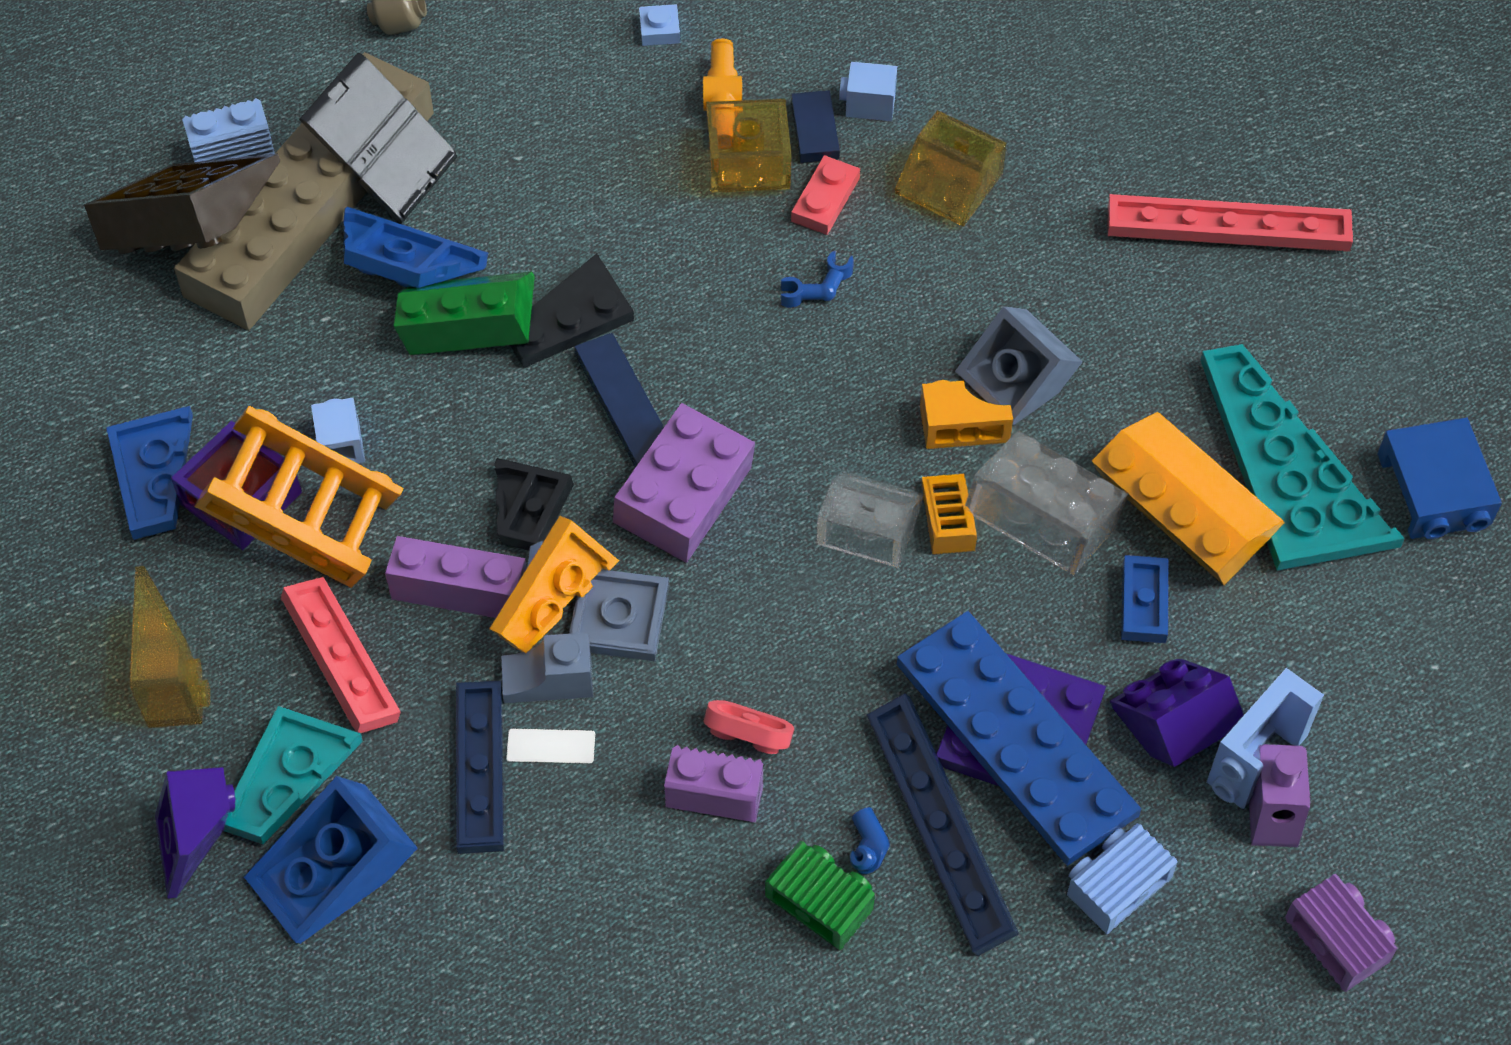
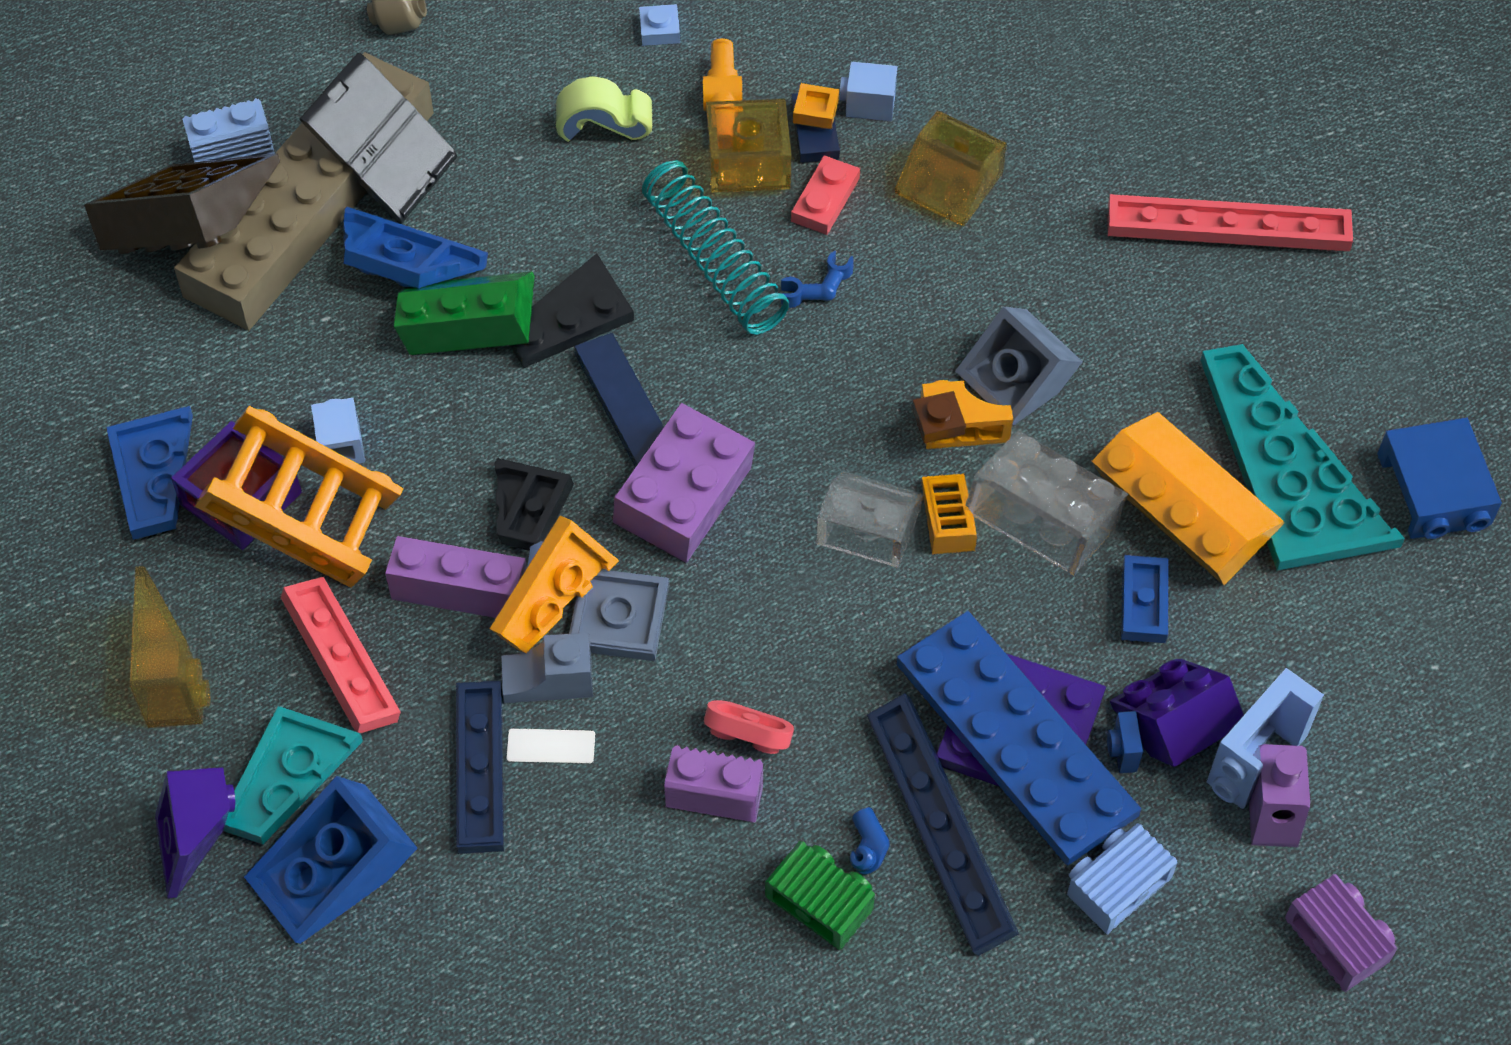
none -> yellowish green animal [556,76,652,142]
none -> teal piece [642,160,789,335]
none -> light orange plate [793,83,839,129]
none -> reddish brown plate [912,391,966,443]
none -> blue plate [1107,711,1143,773]

